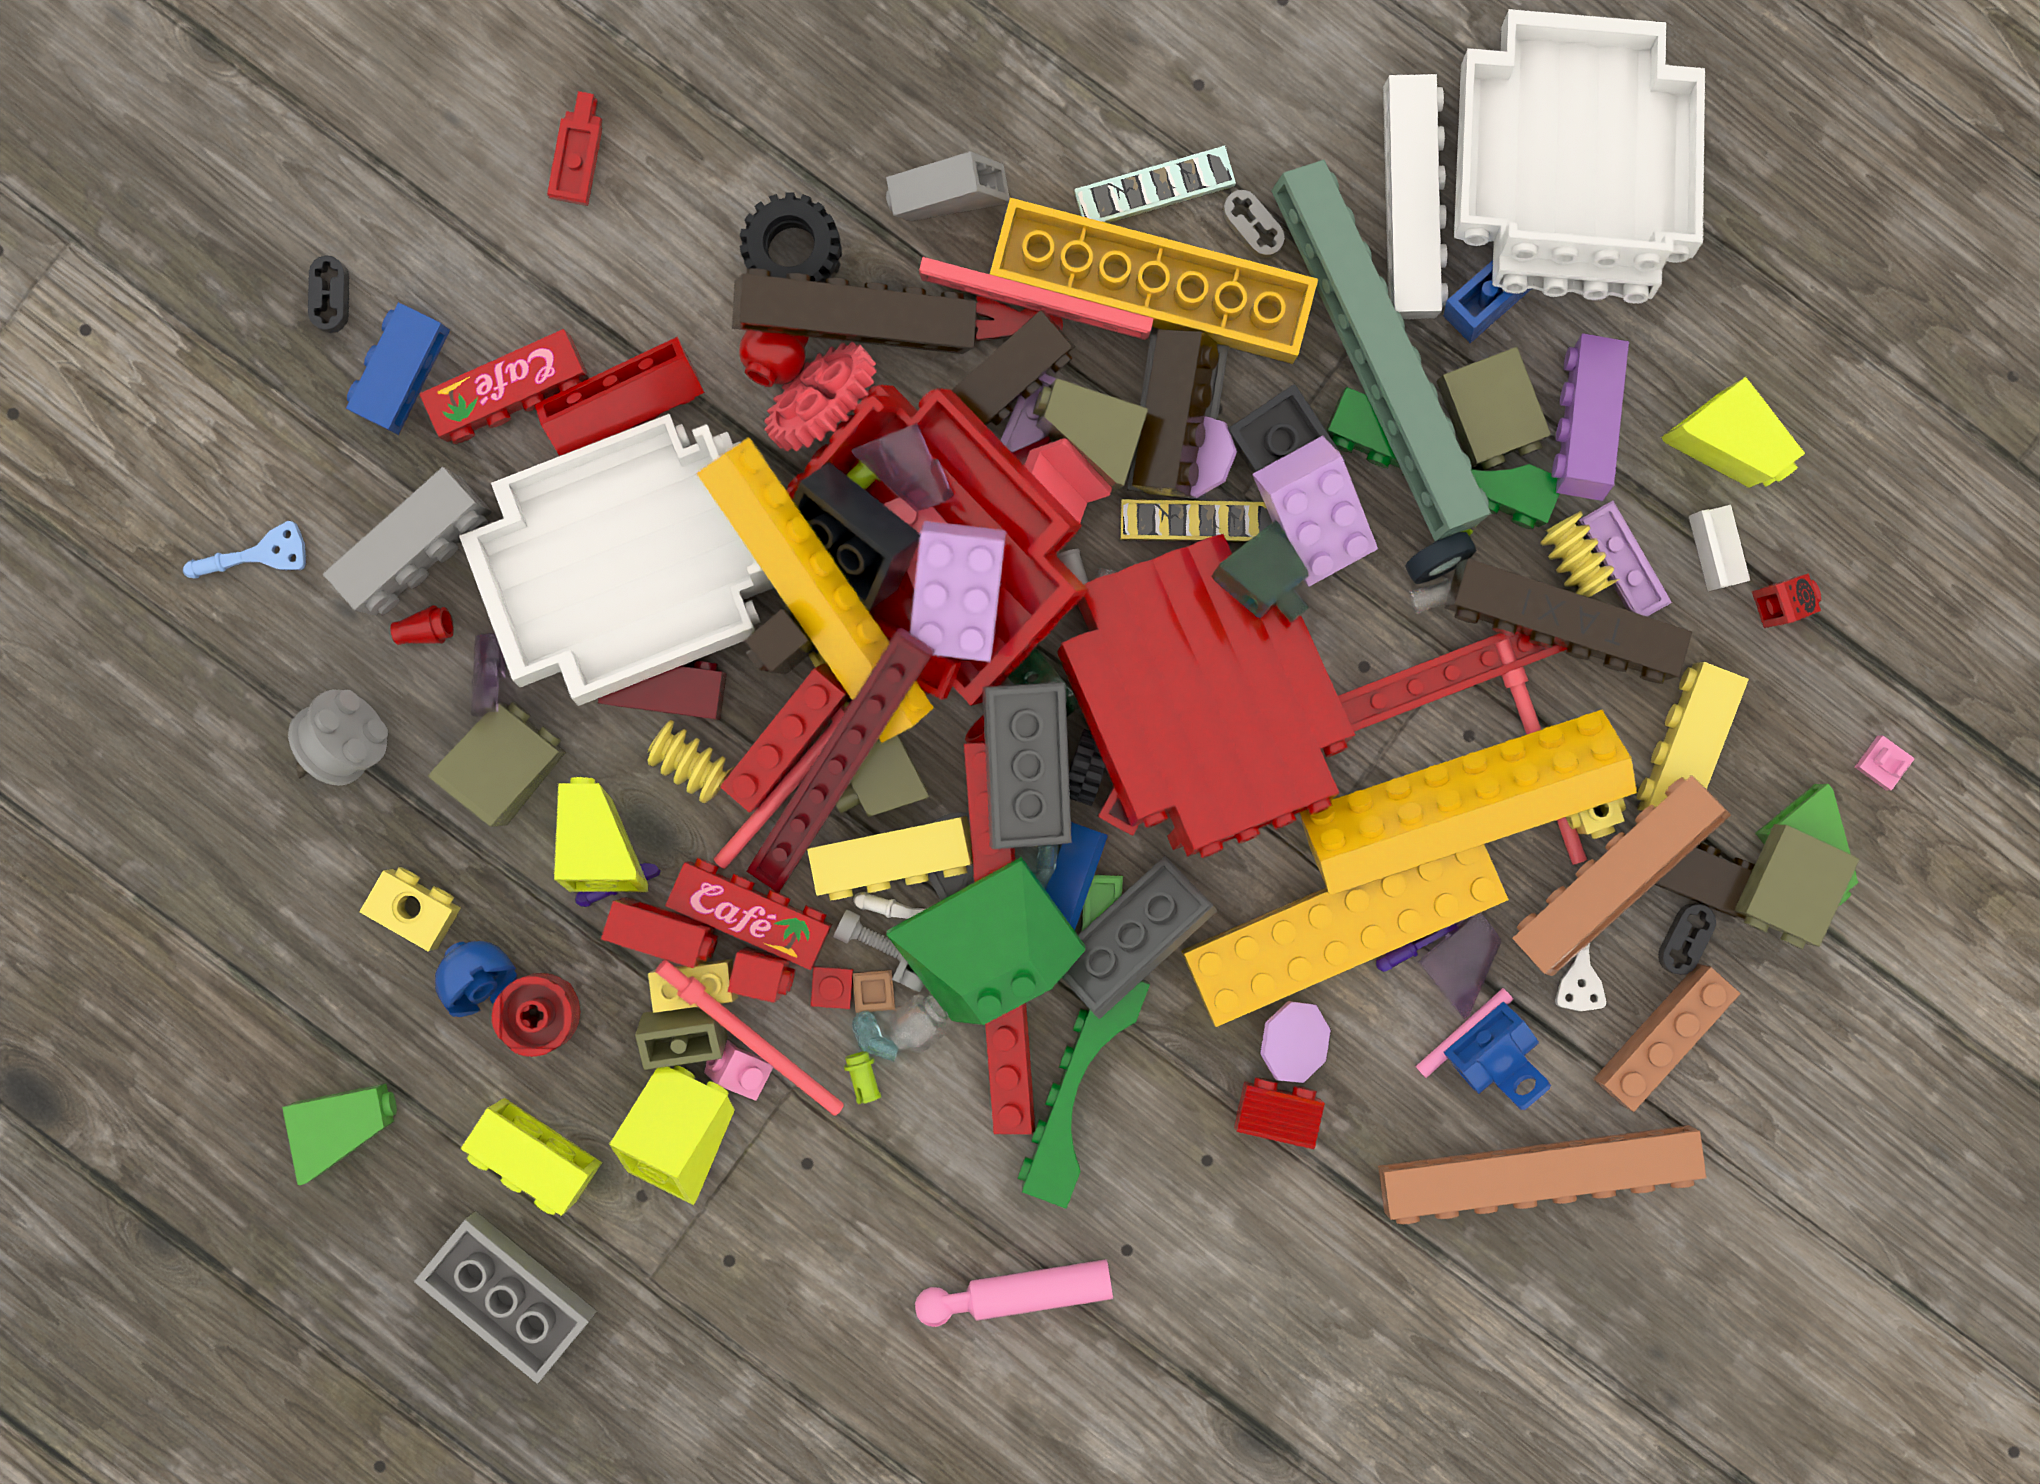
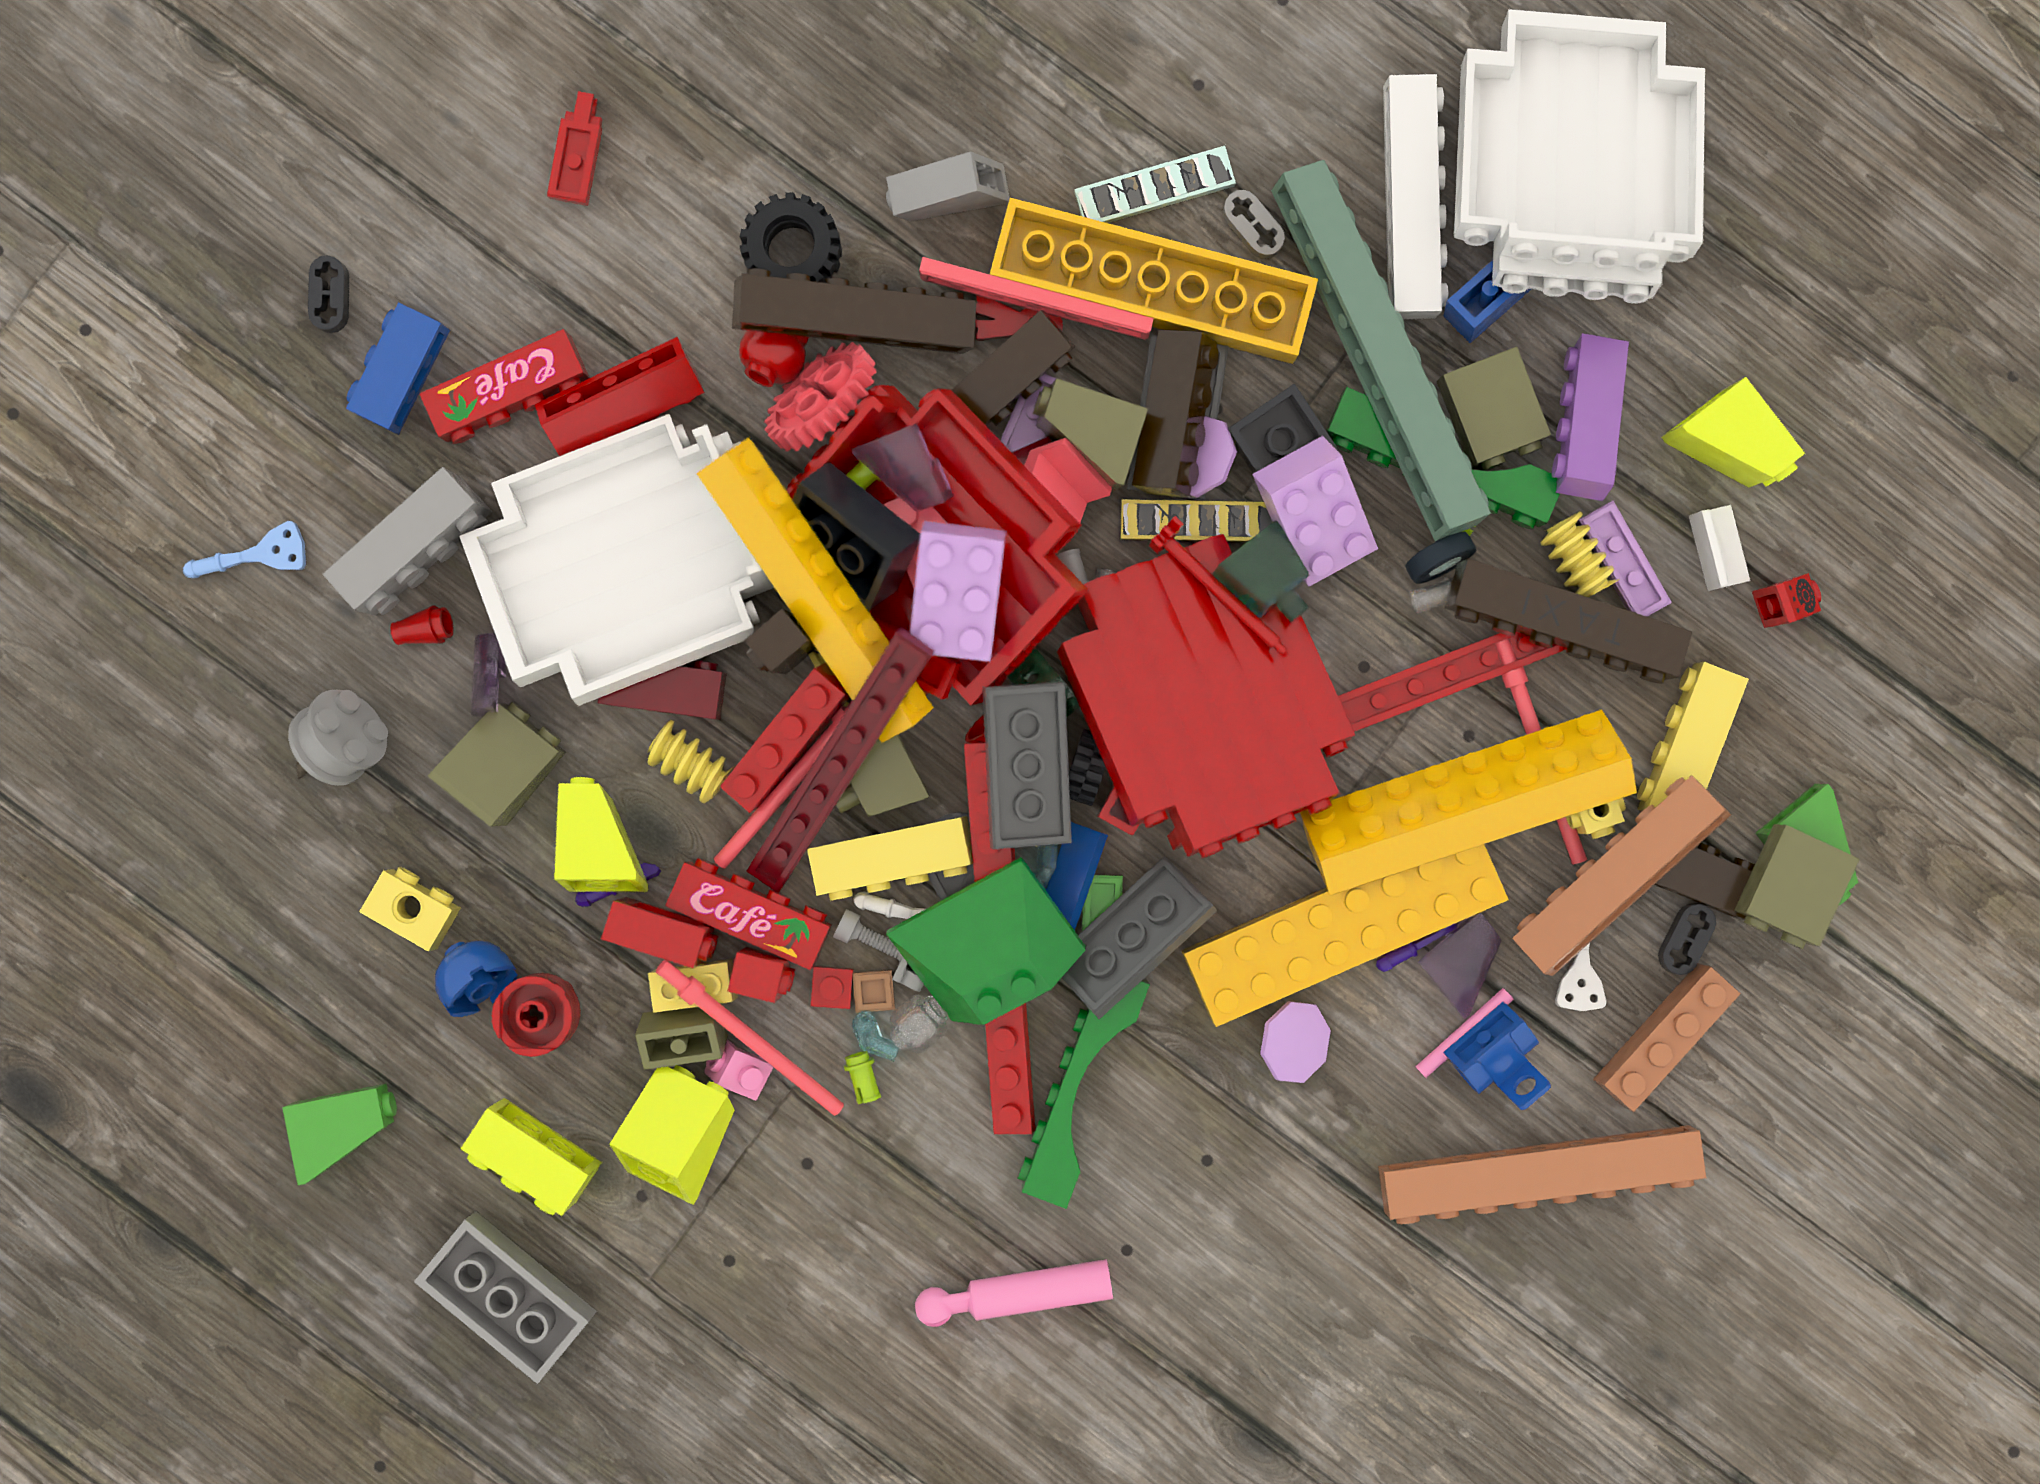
red brick [1234,1077,1325,1149] -> none
bright pink tile [1855,735,1915,790] -> none
none -> red piece [1149,516,1288,655]

